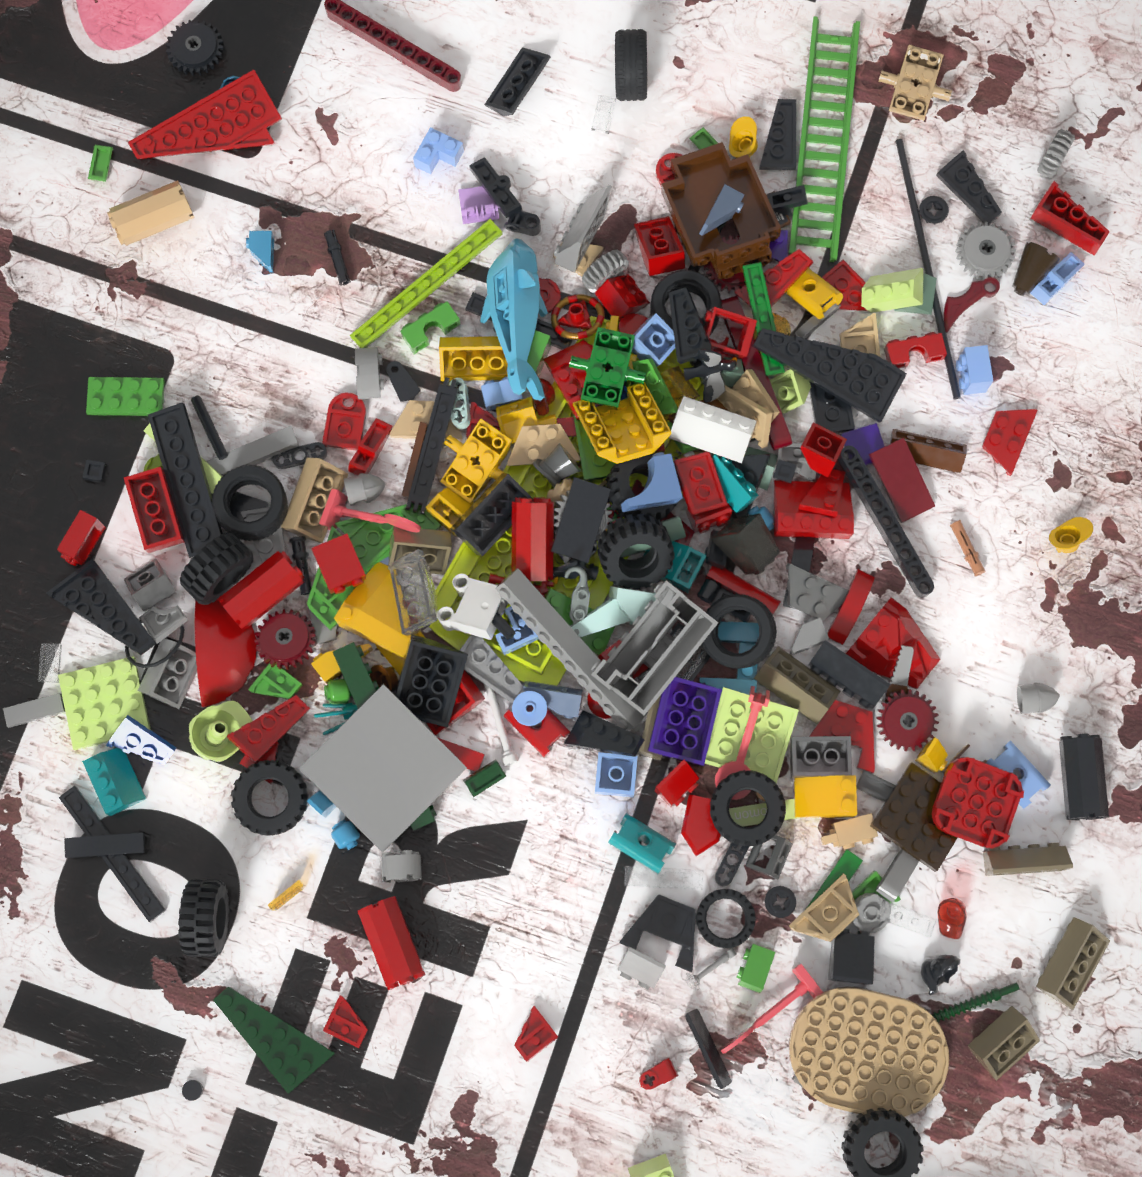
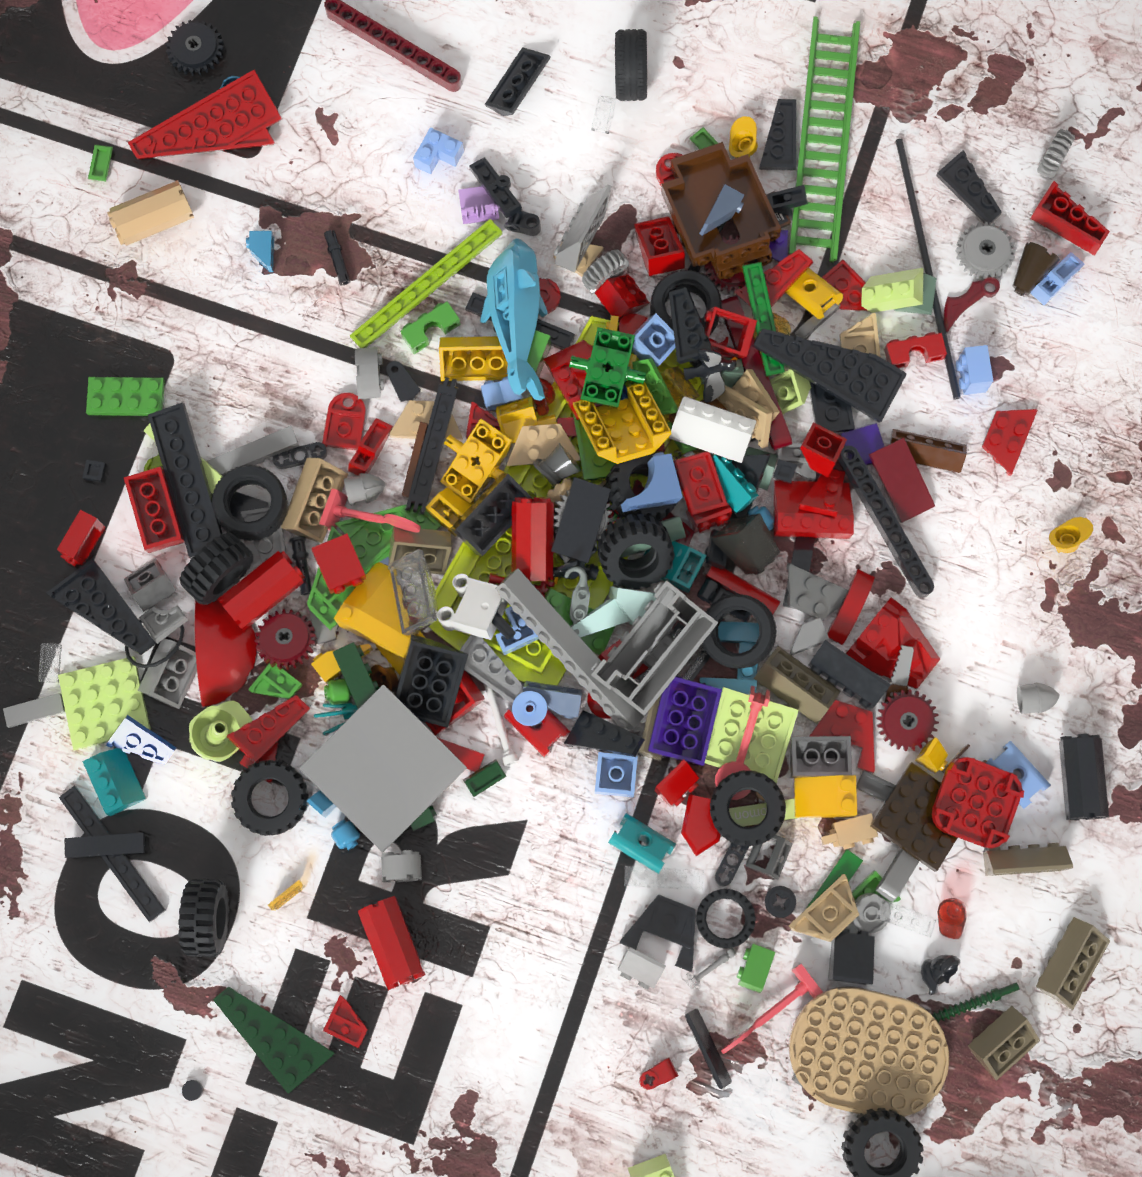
black axle [191,395,228,460] -> none
light aqua beam [449,378,471,430] -> none
red wing [514,1006,558,1062] -> none
red piece [551,294,605,340] -> none
tan slope [878,45,952,121] -> none
black gear [919,196,949,225] -> none
nougat pin [950,520,986,577] -> none

